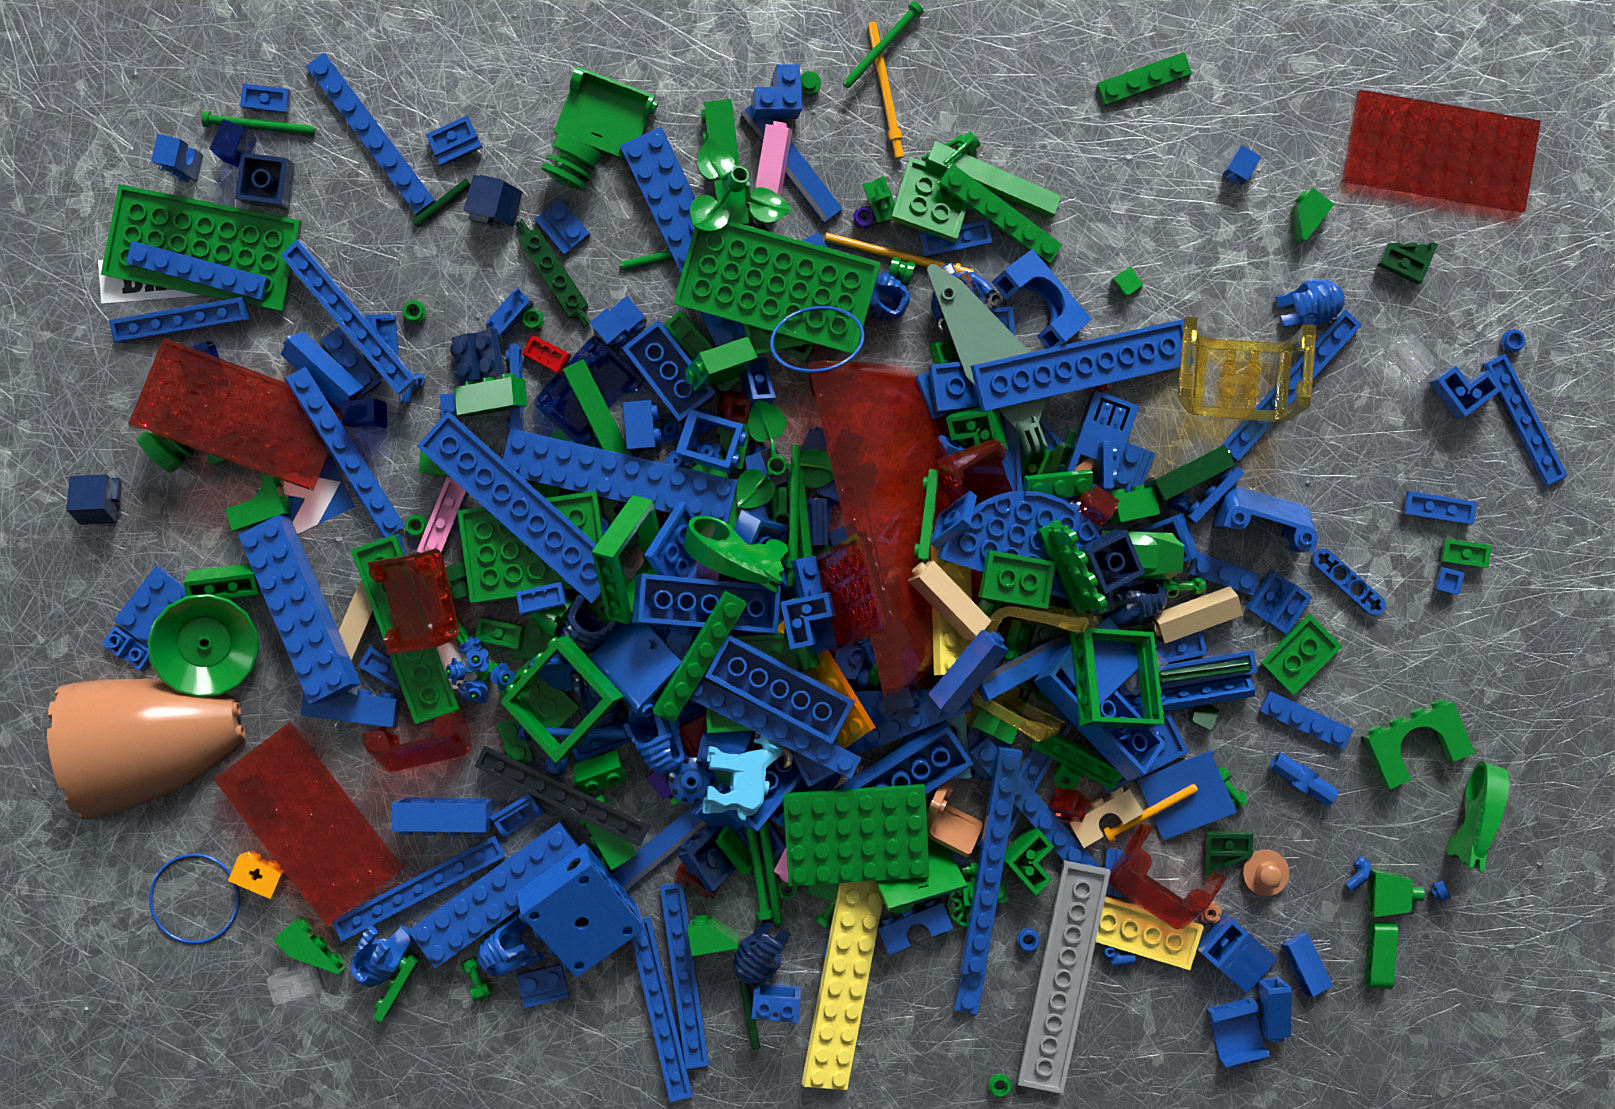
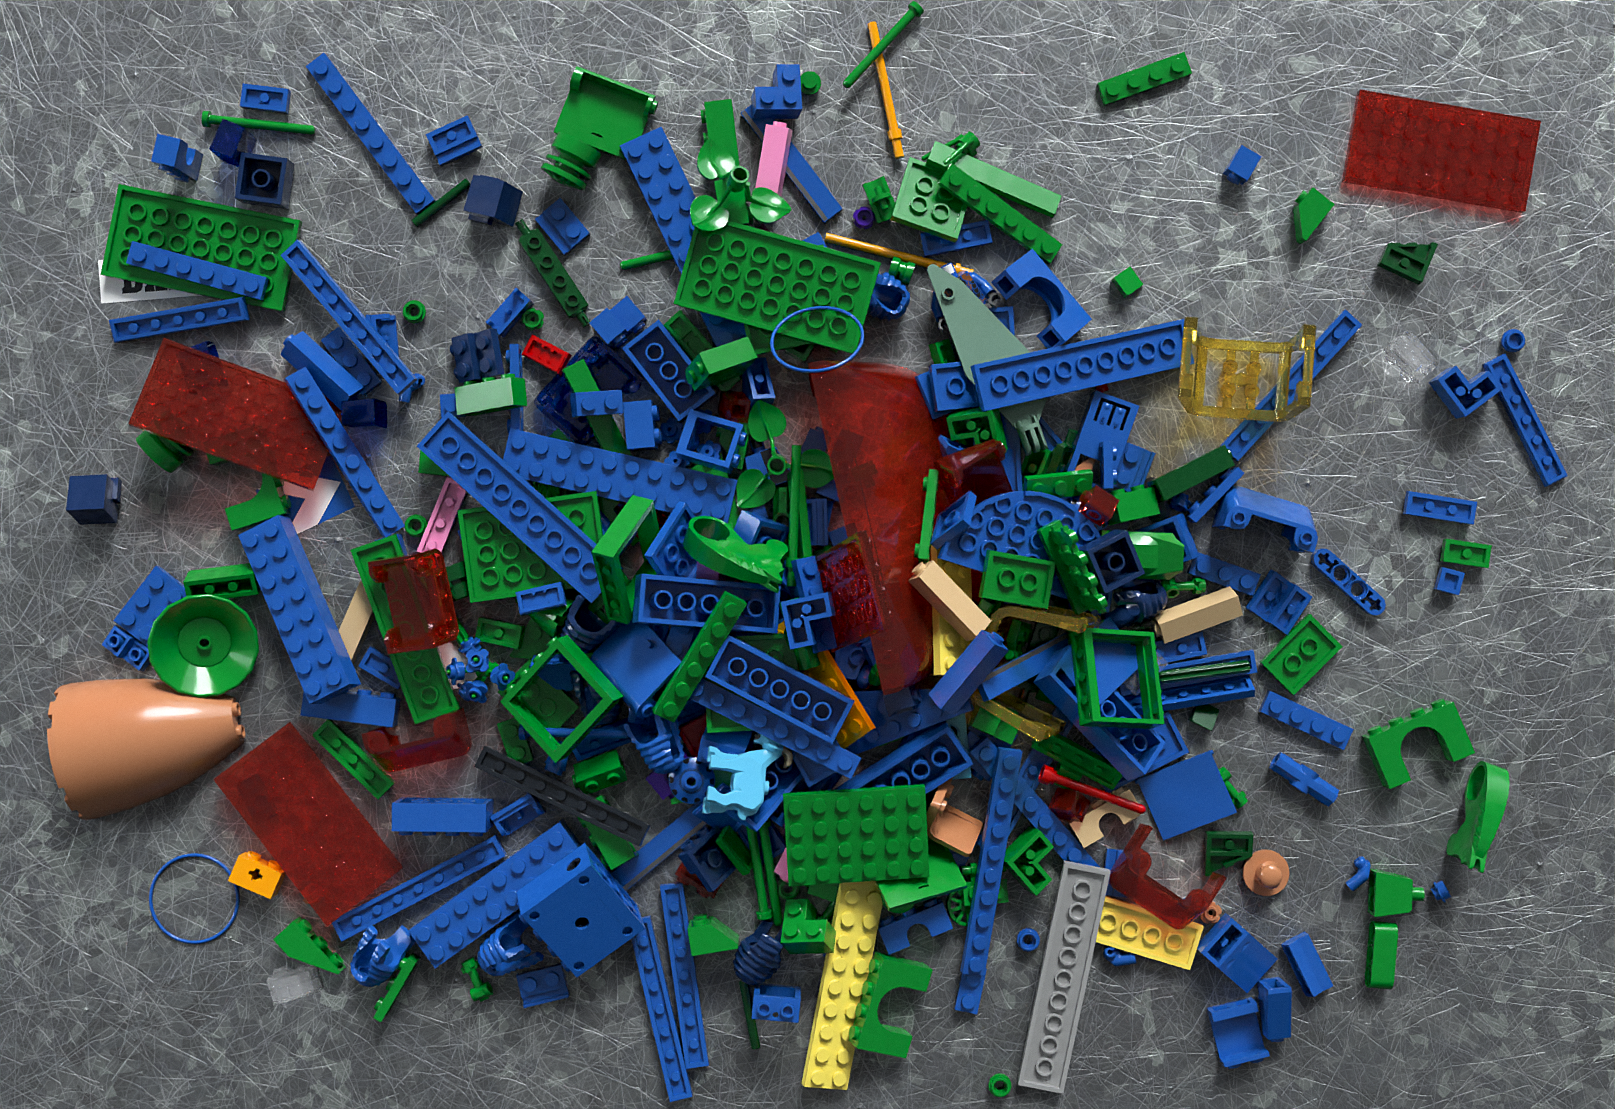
light orange bar [1103,784,1198,843] -> none
blue hair [1275,279,1345,328] -> none
none -> green plate [312,719,396,800]
none -> blue brick [570,390,624,417]
none -> green brick [780,899,836,954]
none -> green arch [848,952,933,1058]
none -> red piece [1038,764,1146,814]

